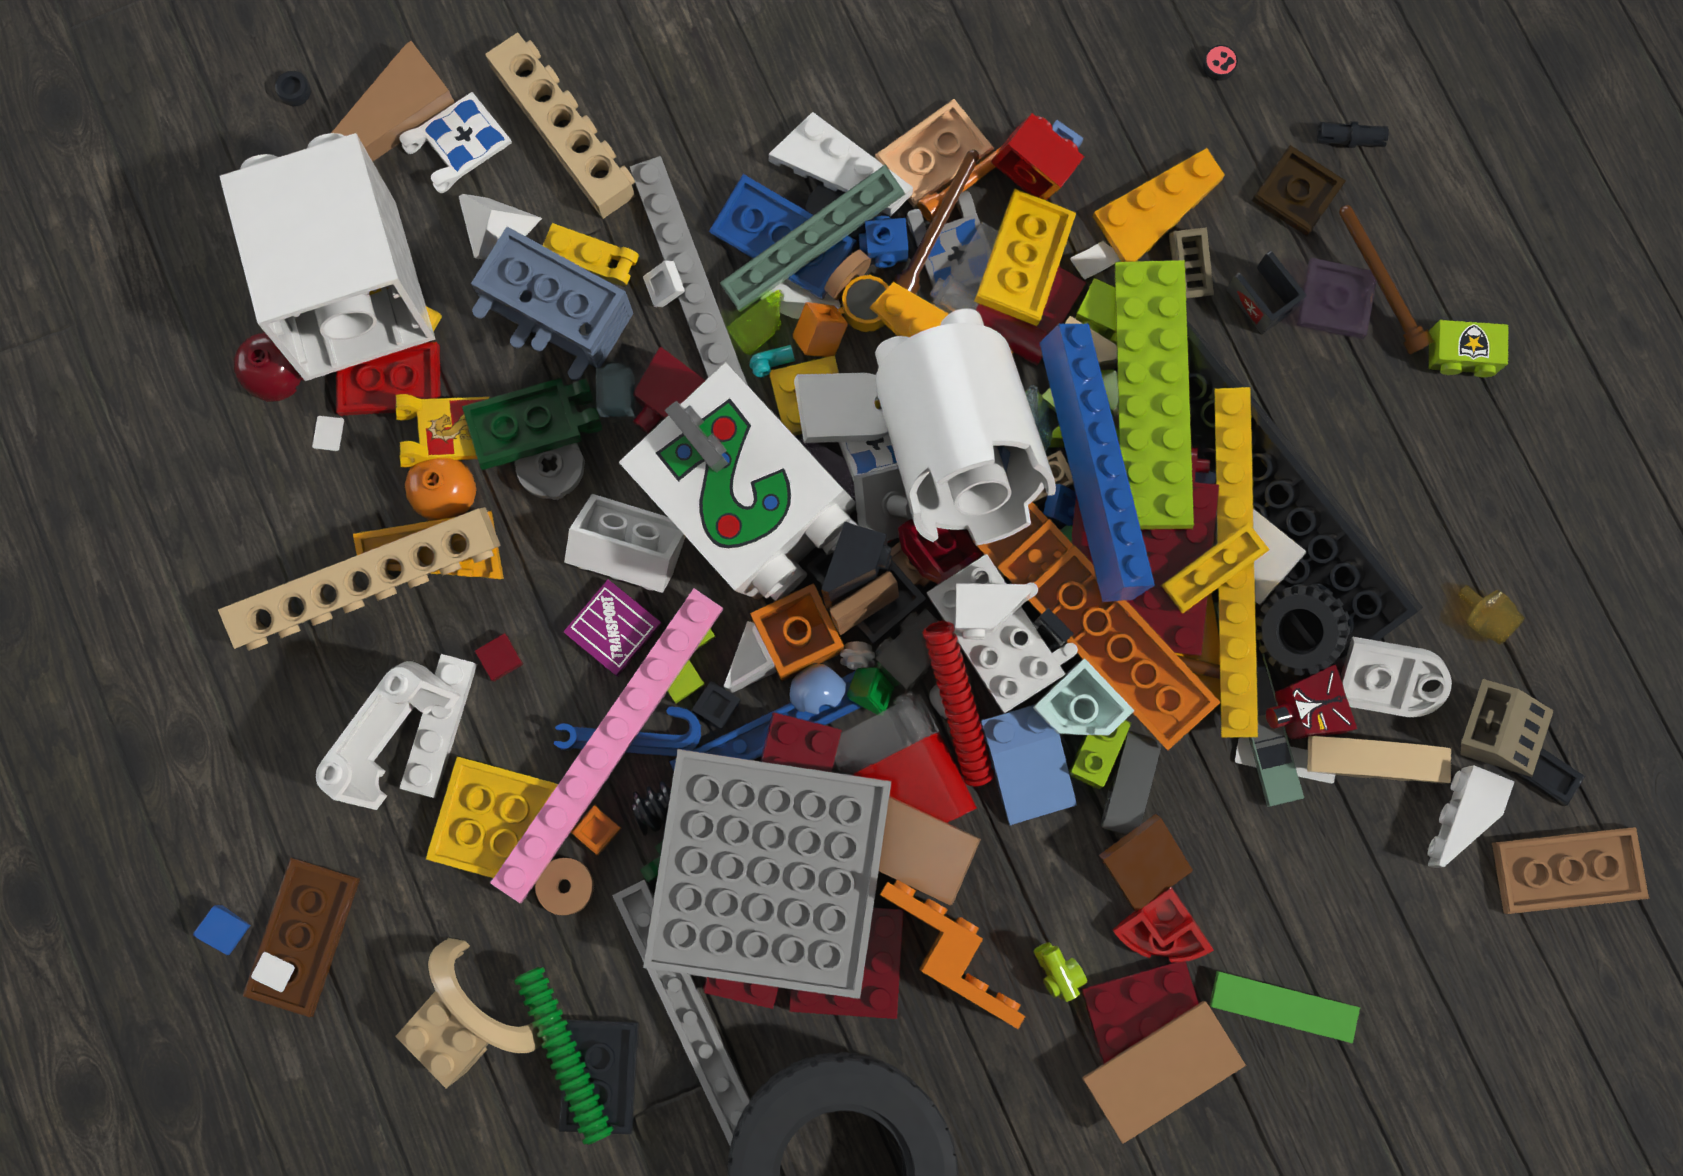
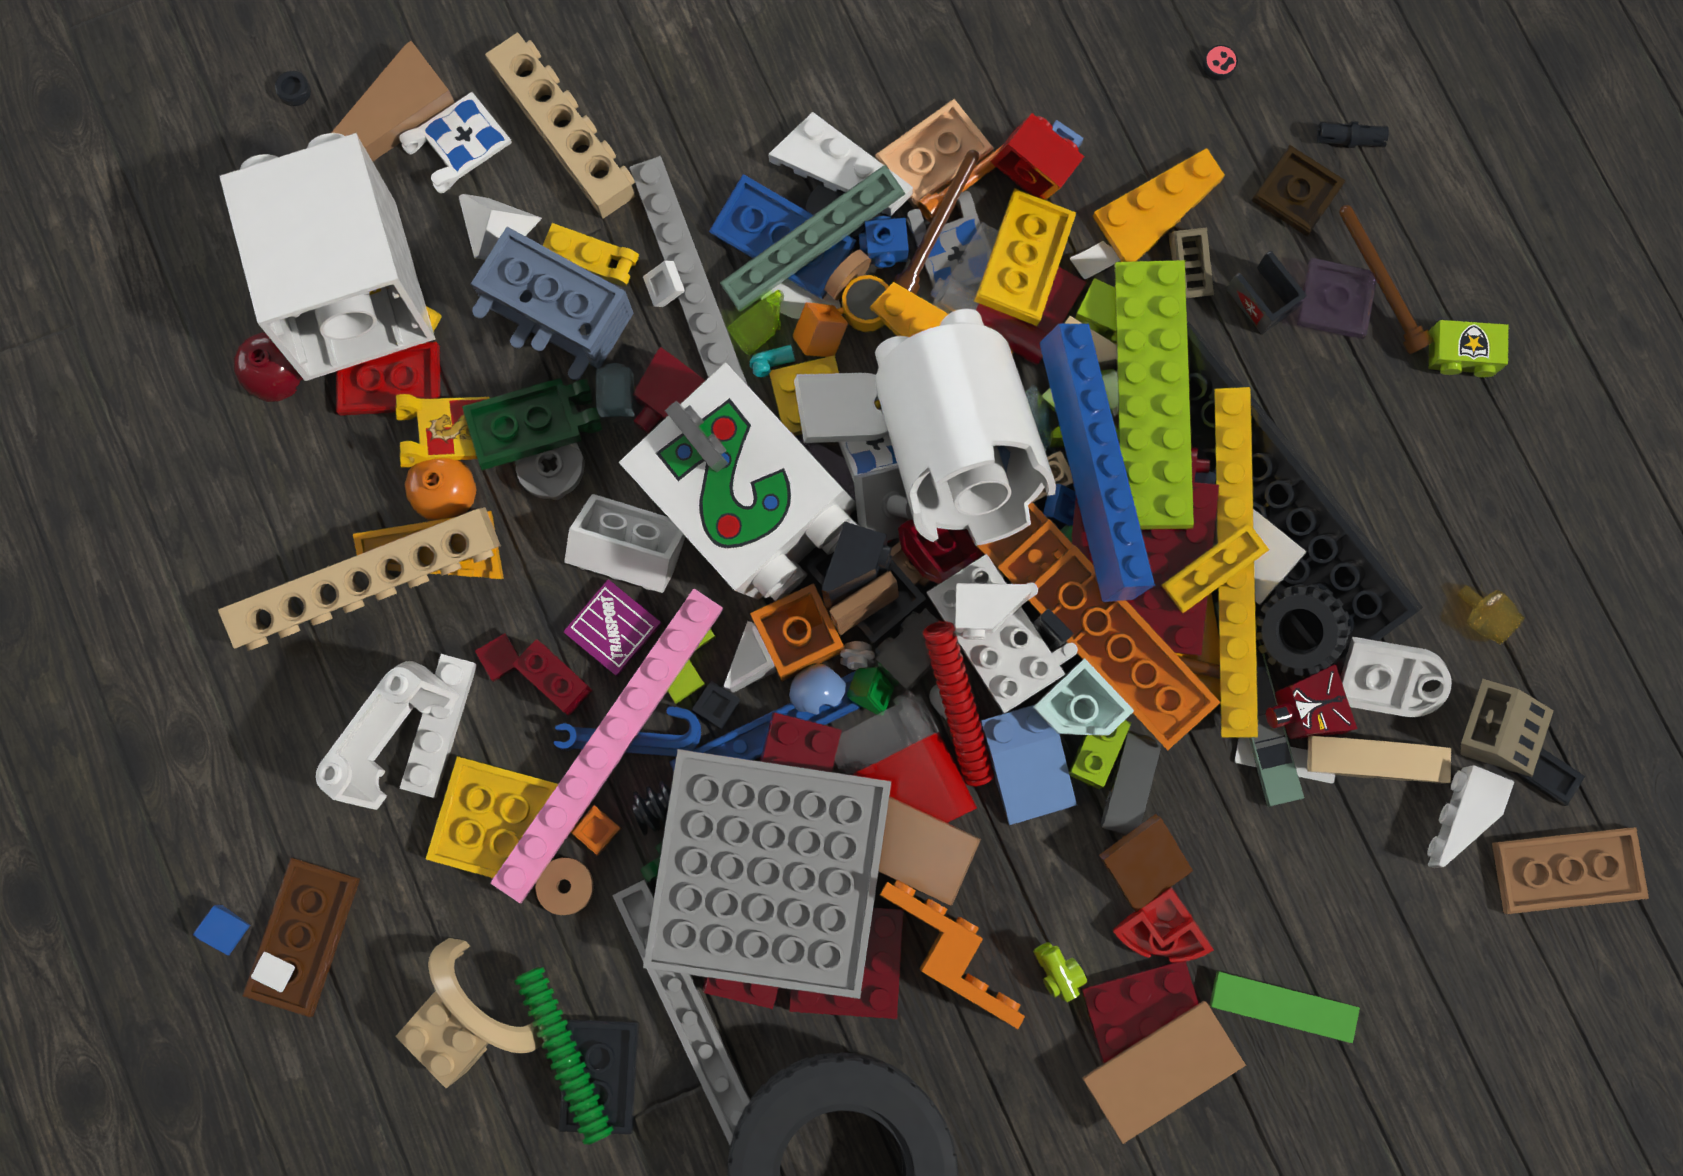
white sticker [312,416,344,451] -> none
none -> dark red hinge [512,639,593,716]

